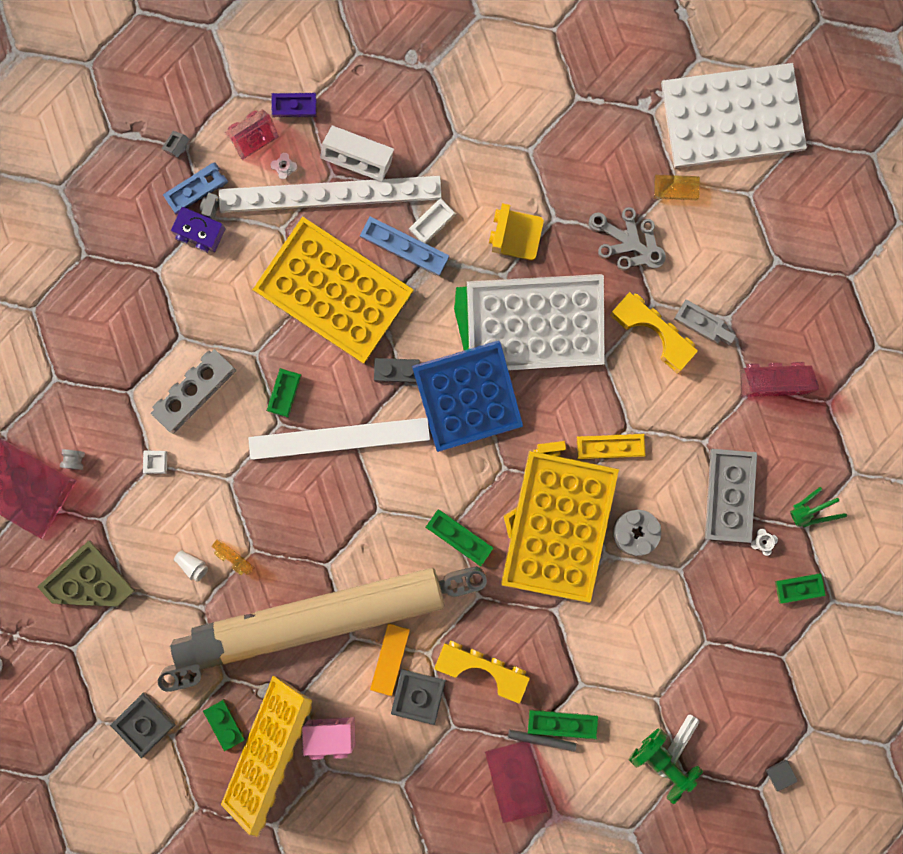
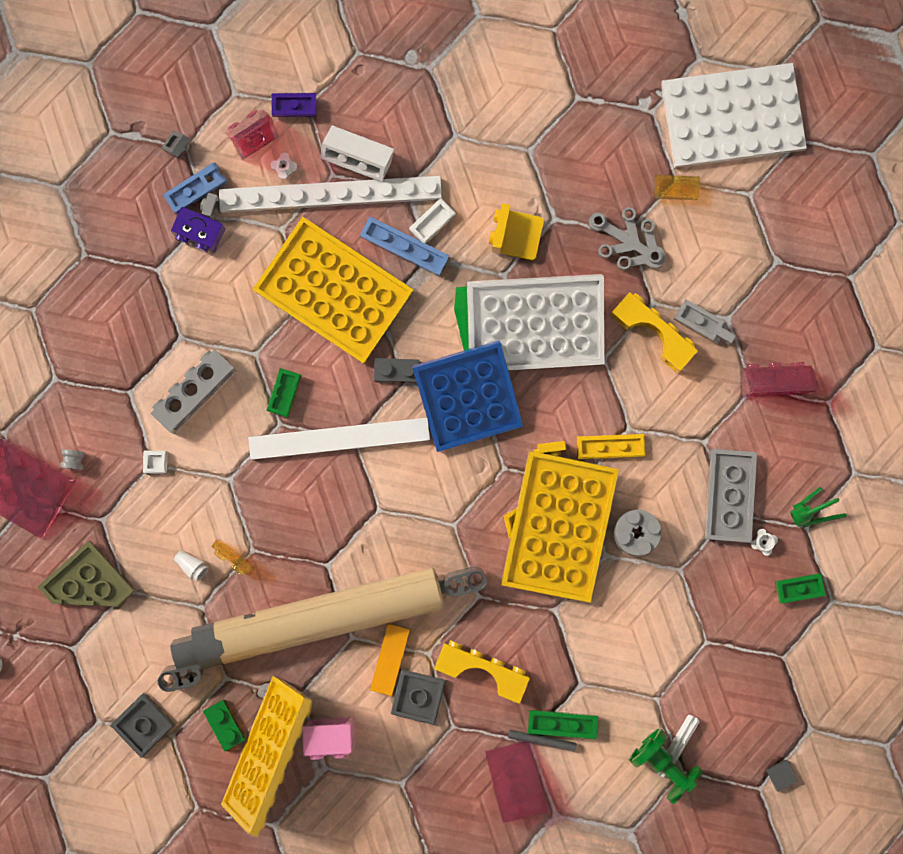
green plate [425,509,494,567] -> none

